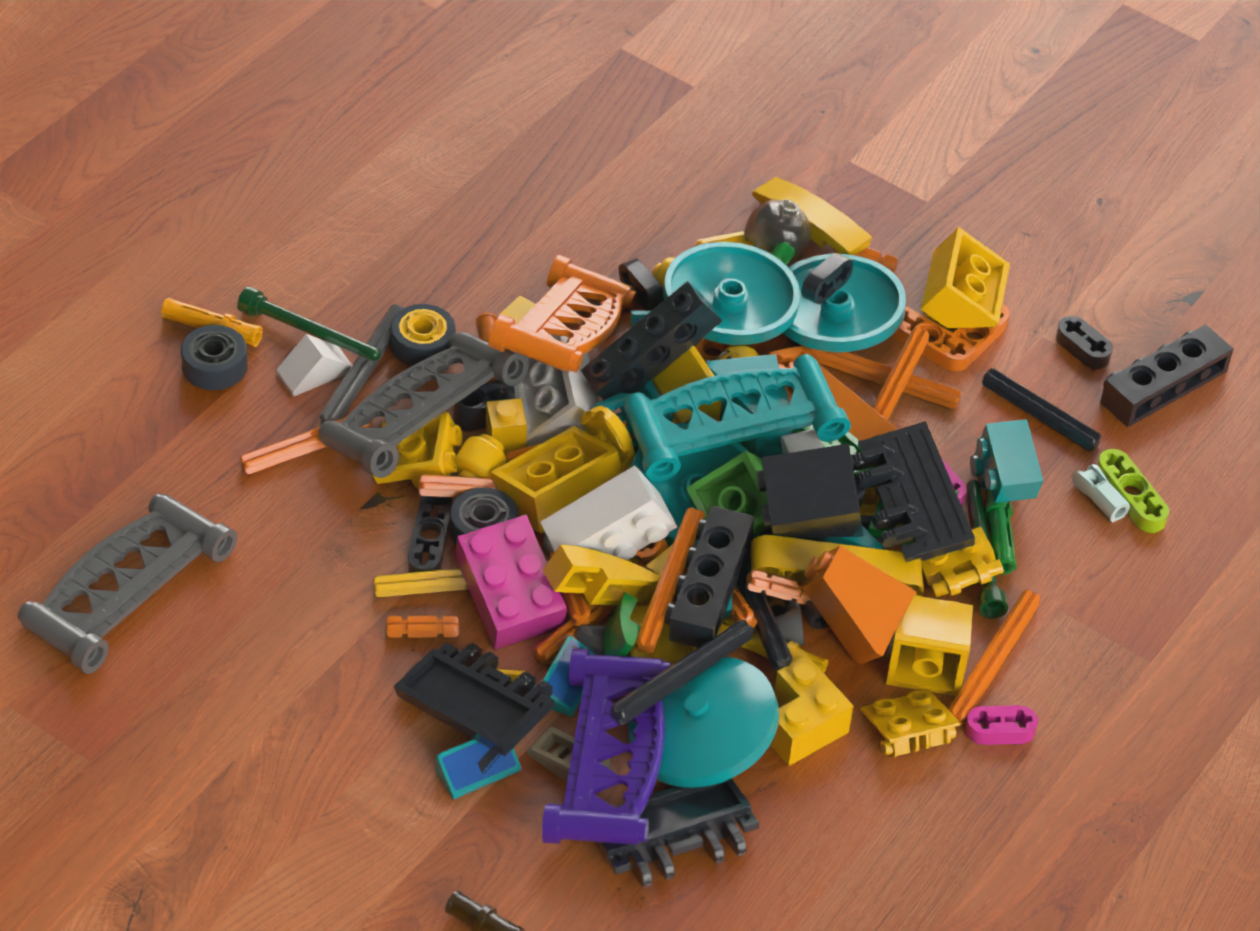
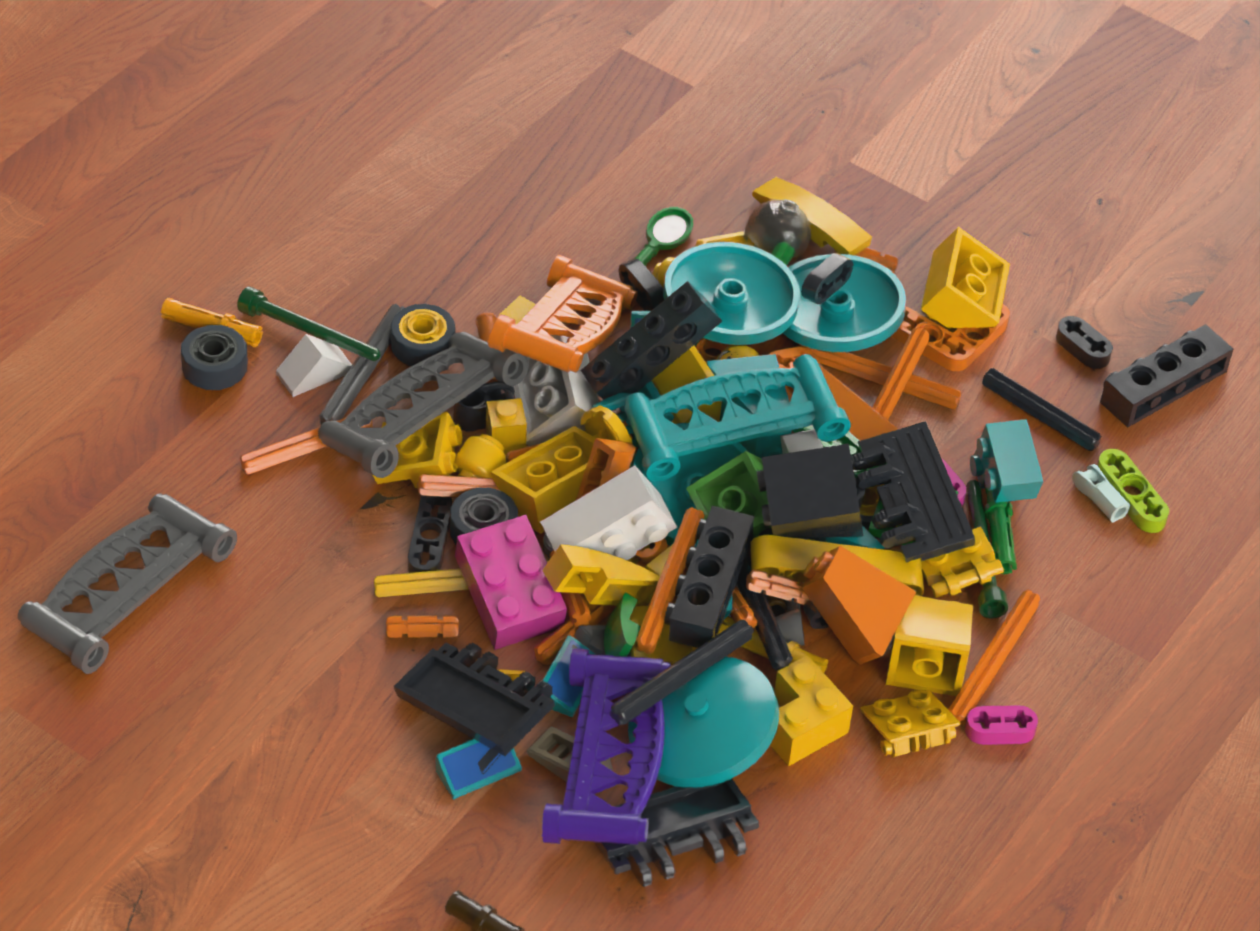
none -> orange brick [575,438,636,501]
none -> green piece [634,207,693,266]

